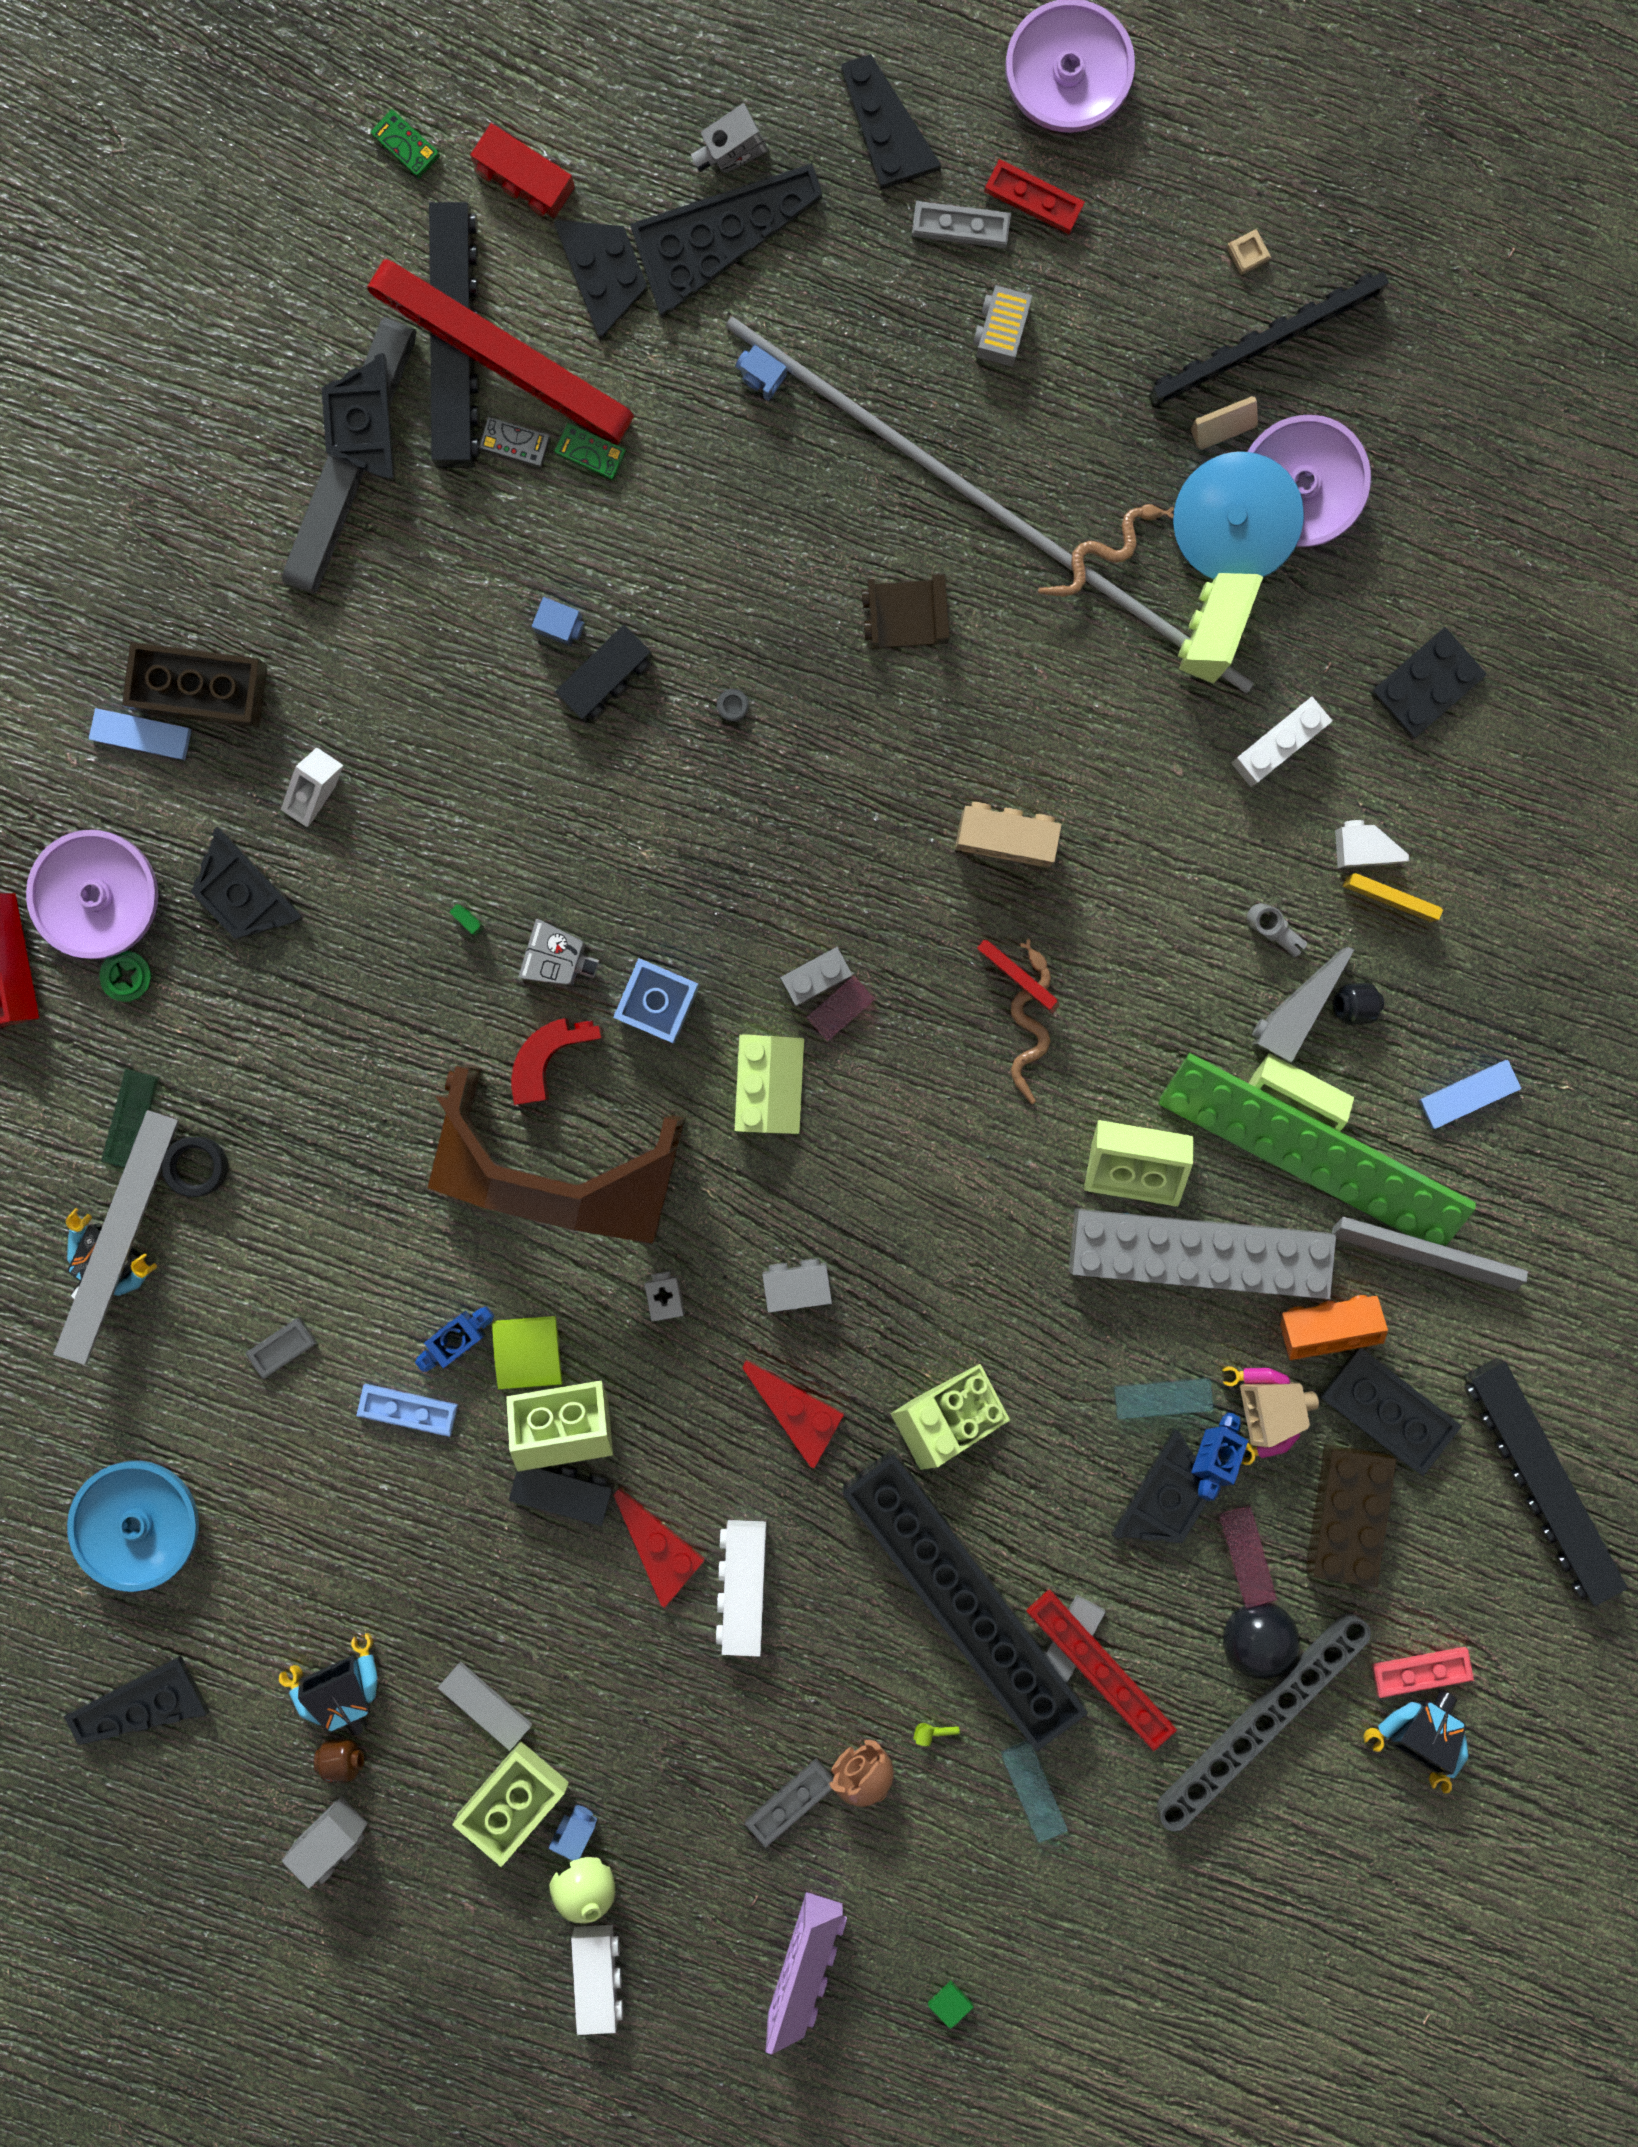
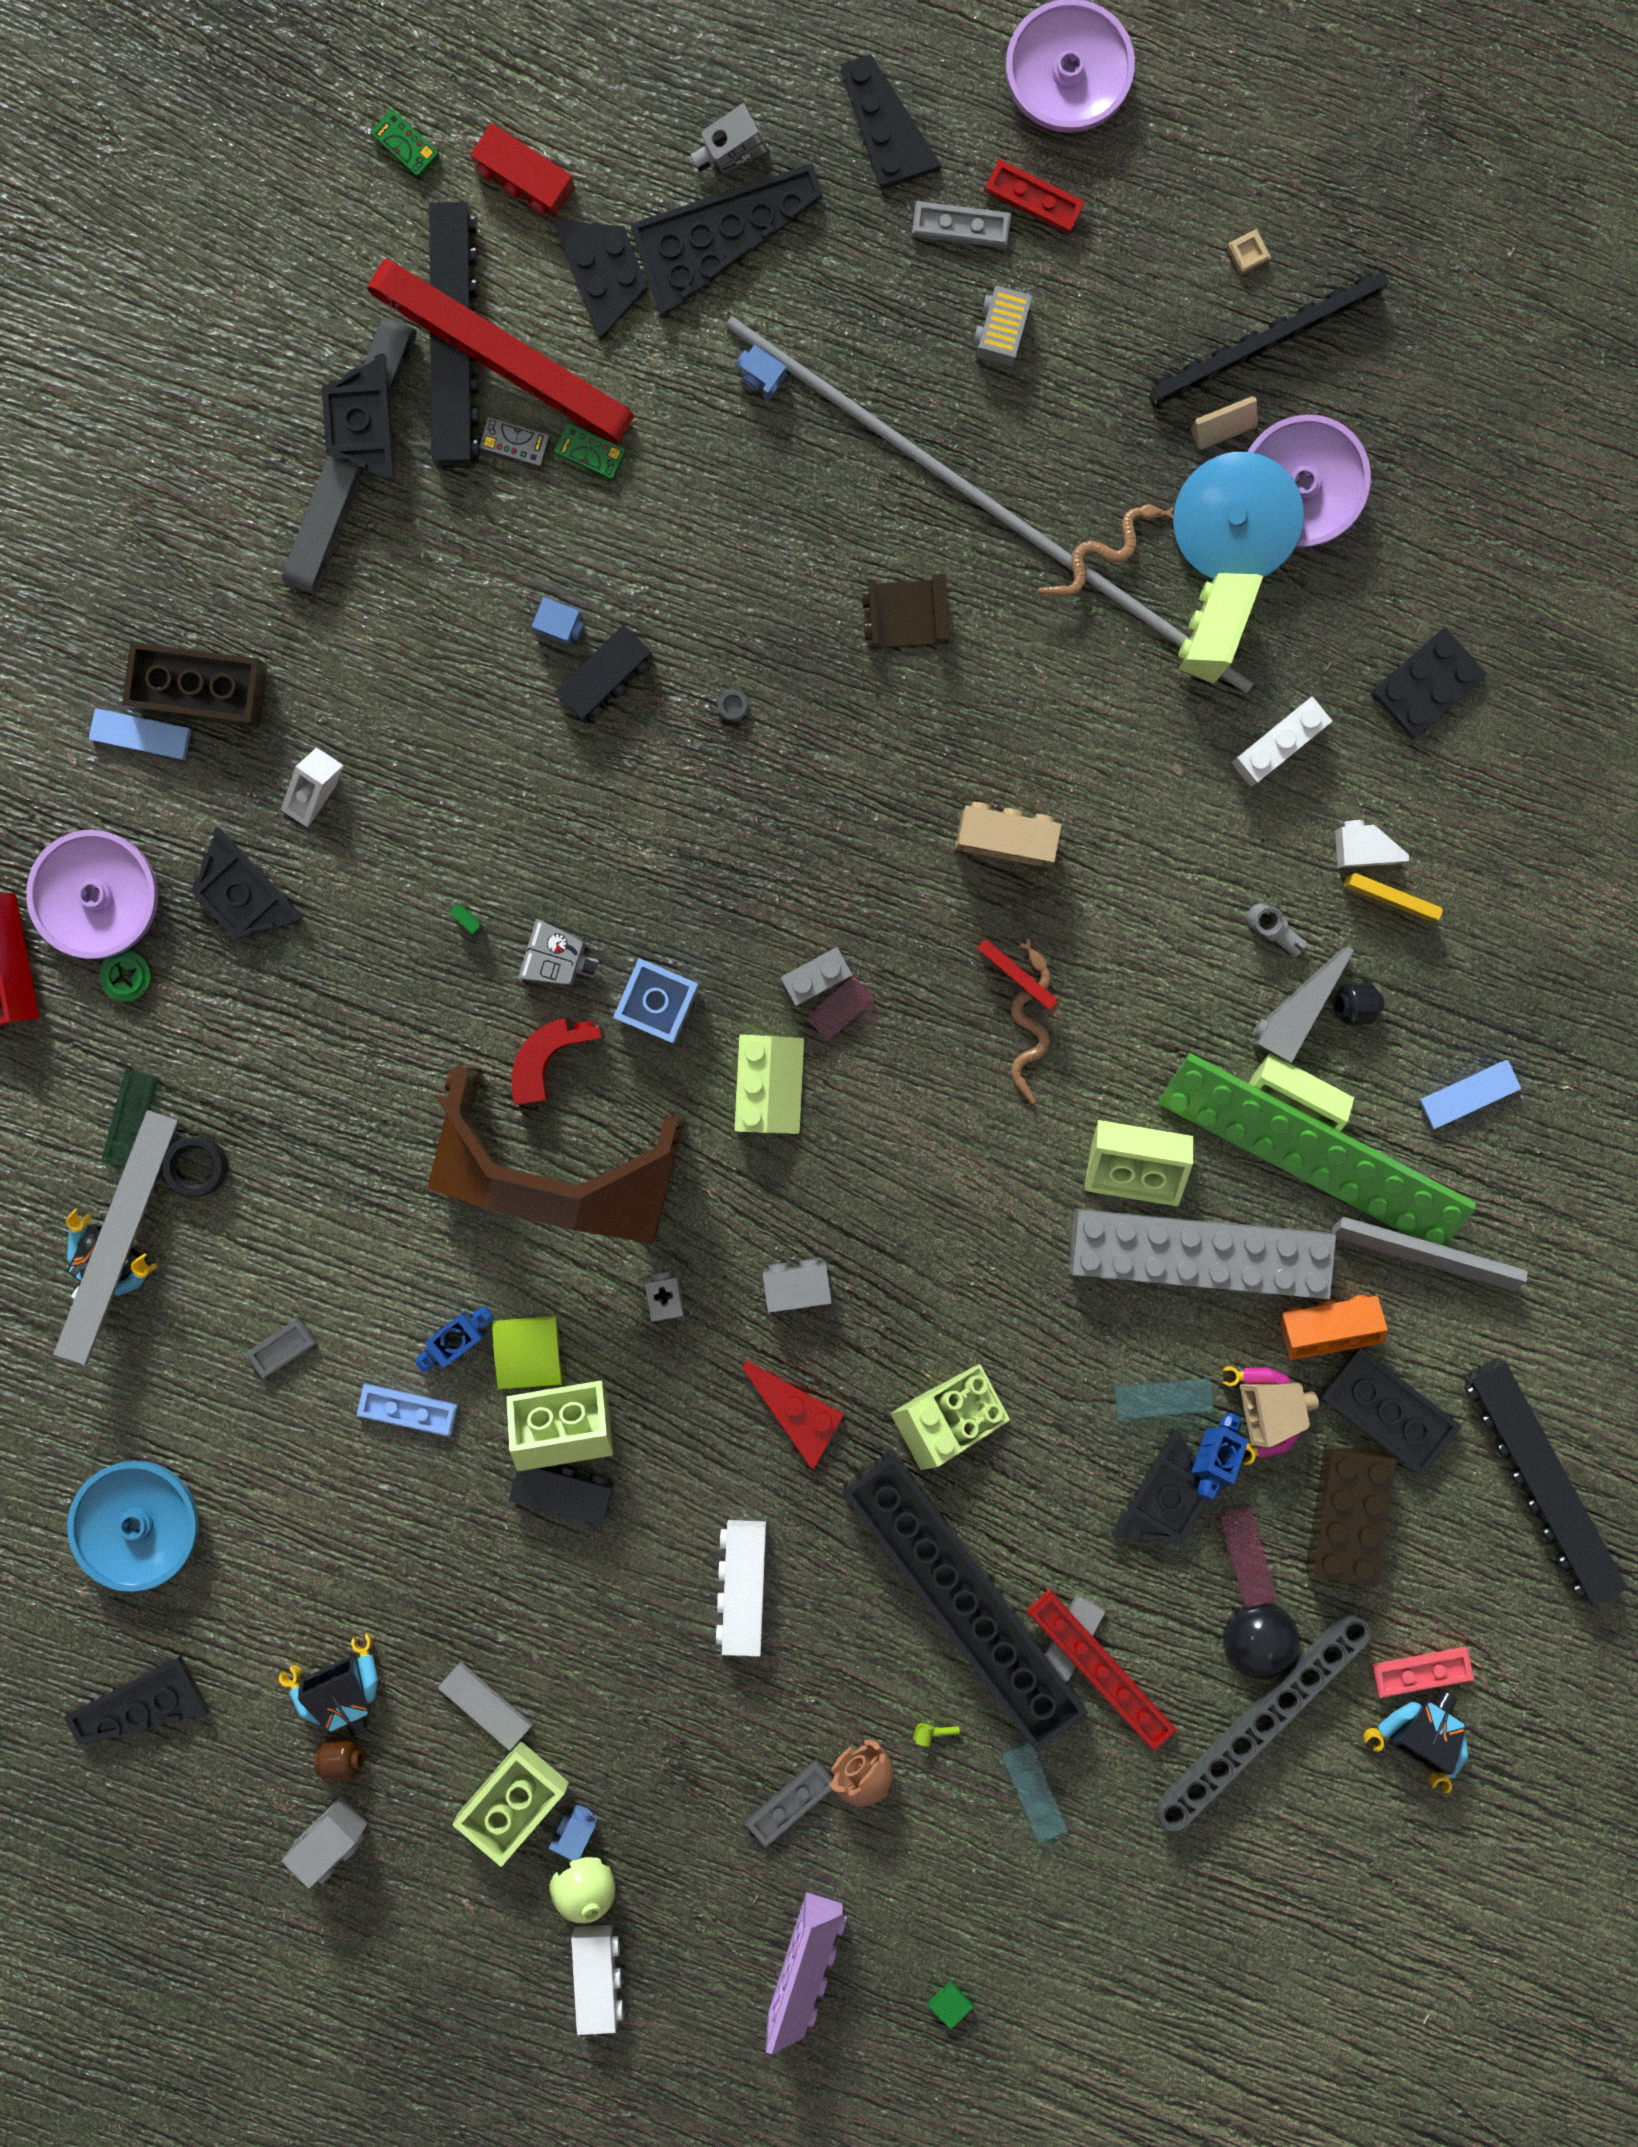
red wing [613,1487,705,1608] -> none

